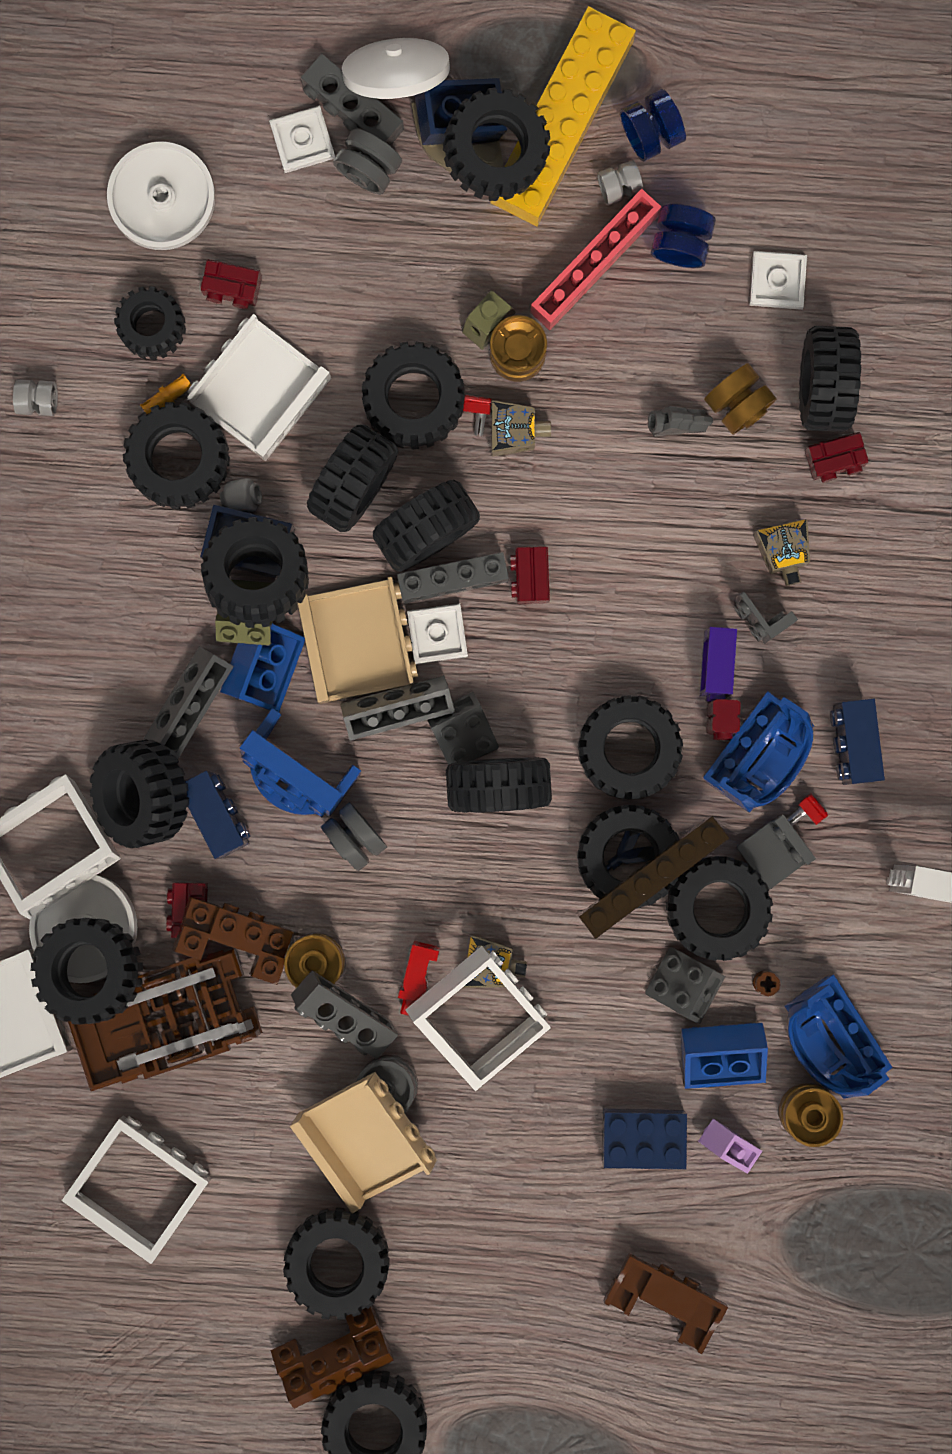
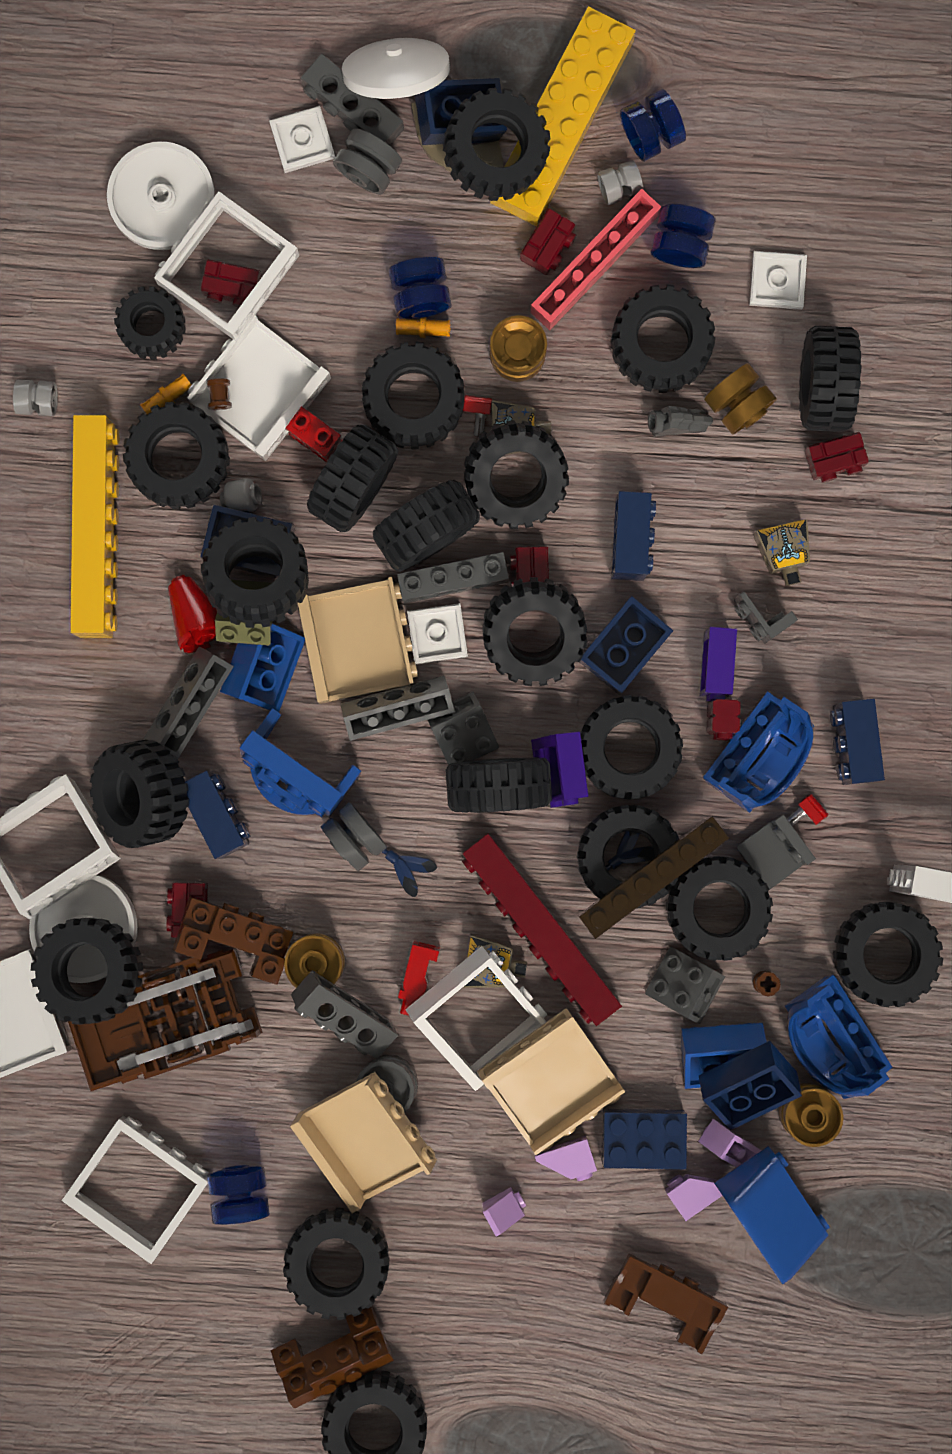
olive torso [462,290,516,350] -> none
none -> yellow brick [71,415,120,638]
none -> white window [154,191,299,341]
none -> red cone [168,575,219,653]
none -> reddish brown bush [207,378,232,410]
none -> clear blue wheel [207,1165,270,1225]
none -> red hips [285,406,343,463]
none -> dark blue piece [382,849,437,897]
none -> clear blue wheel [389,257,452,319]
none -> light orange pin [396,316,451,338]
none -> dark red brick [462,834,622,1027]
none -> black tyre [464,420,569,529]
none -> tan panel [477,1008,625,1155]
none -> lavender slope [482,1187,526,1237]
none -> black tyre [483,577,587,686]
none -> dark red brick [520,209,577,275]
none -> dark purple window [531,732,588,808]
none -> lavender slope [534,1136,597,1181]
none -> dark blue brick [580,596,674,695]
none -> black tyre [611,284,716,393]
none -> dark blue brick [611,491,656,581]
none -> lavender slope [665,1174,722,1221]
none -> dark blue brick [699,1041,802,1130]
none -> blue windscreen [714,1146,830,1285]
none -> black tyre [833,902,943,1007]

